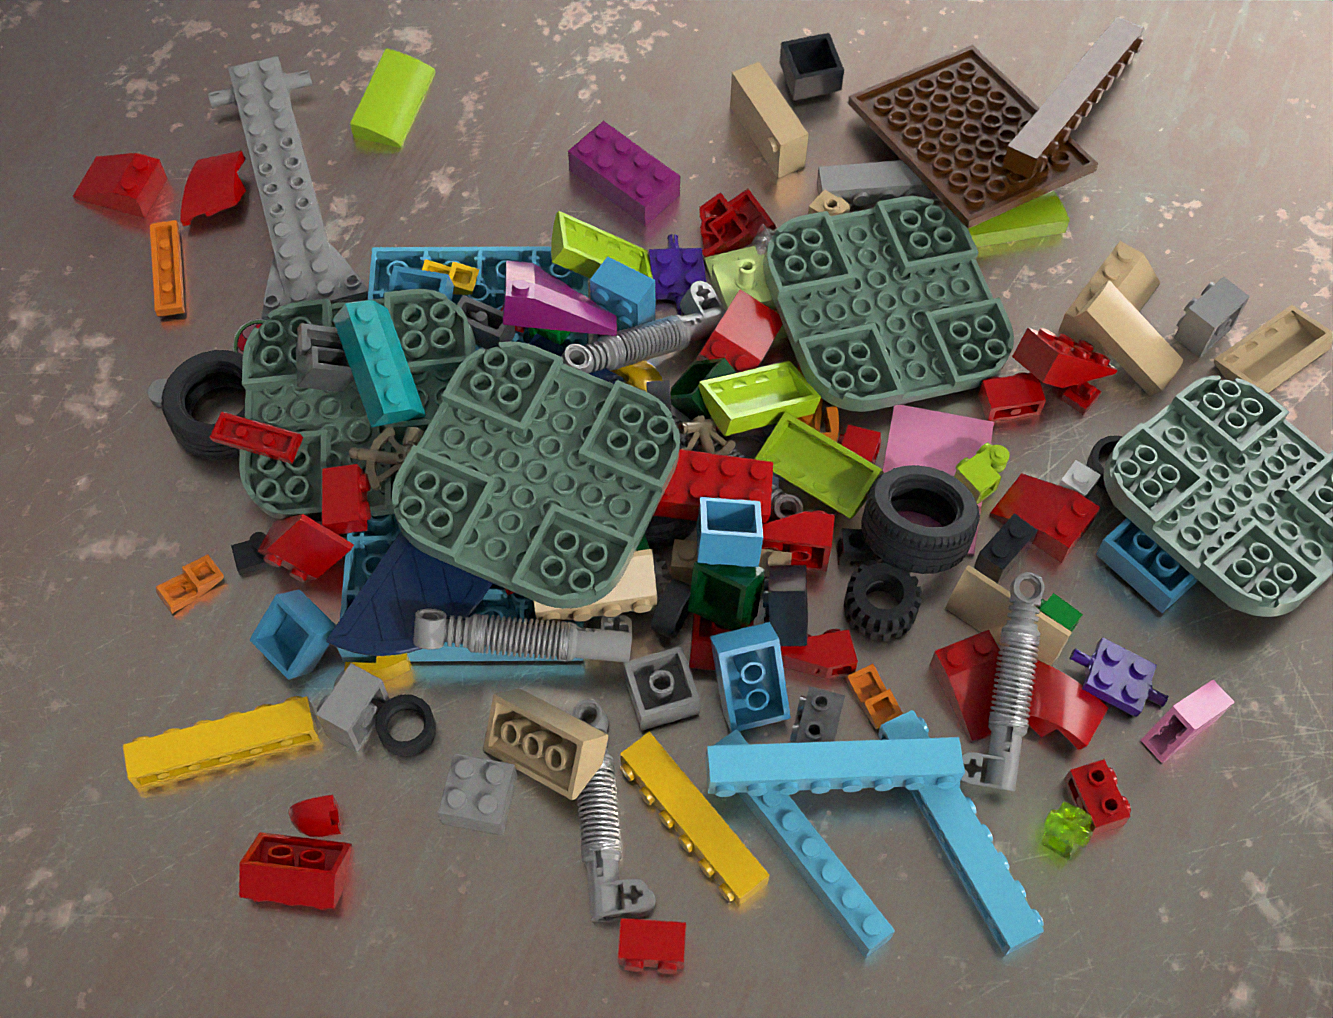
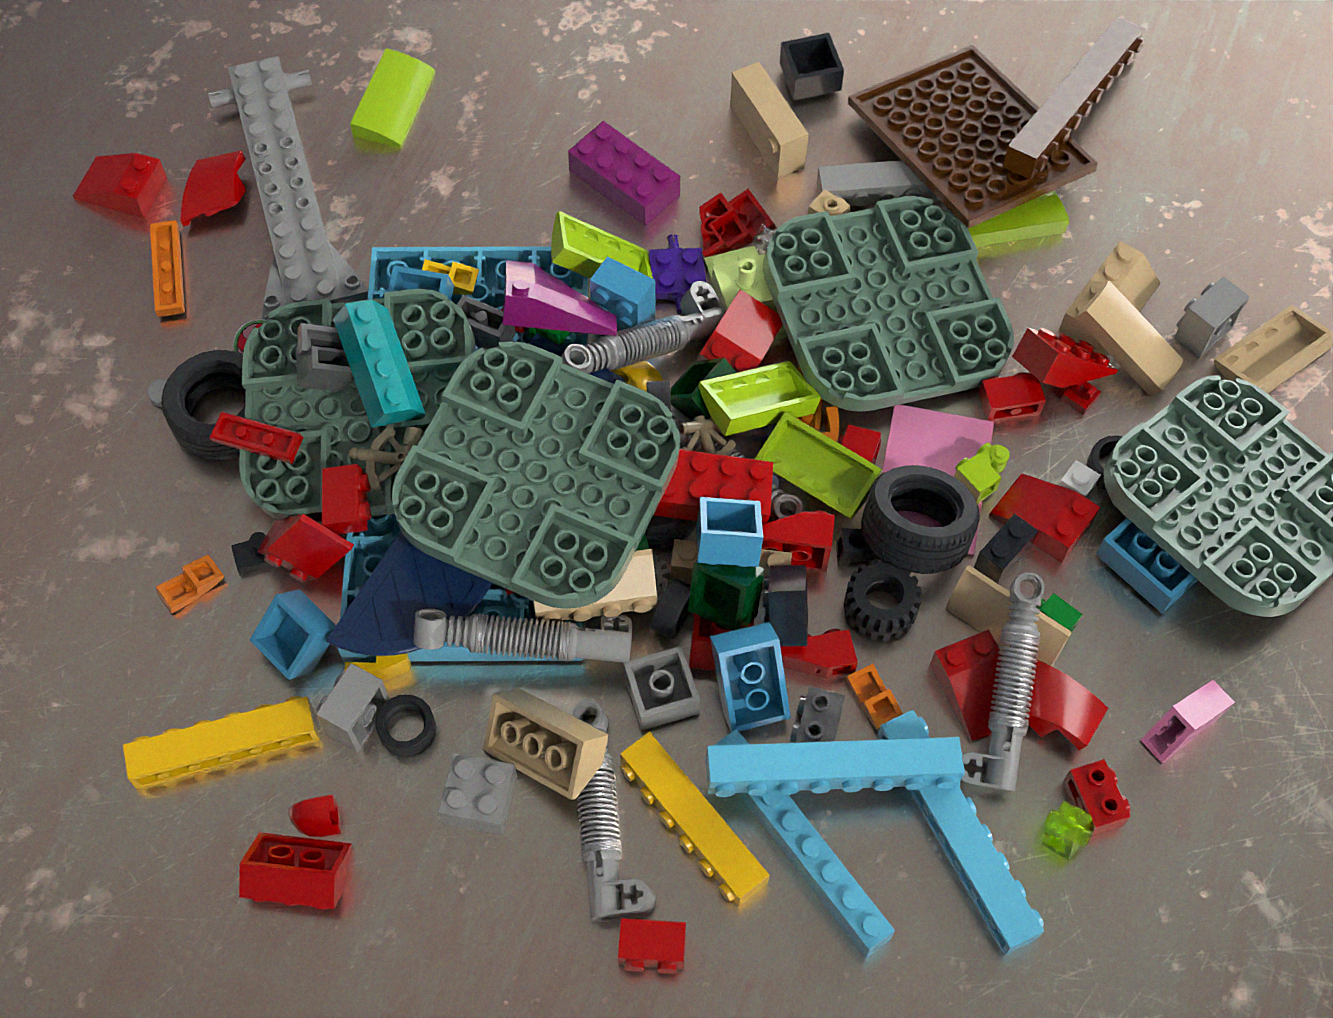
plate [1069,637,1169,717] -> none

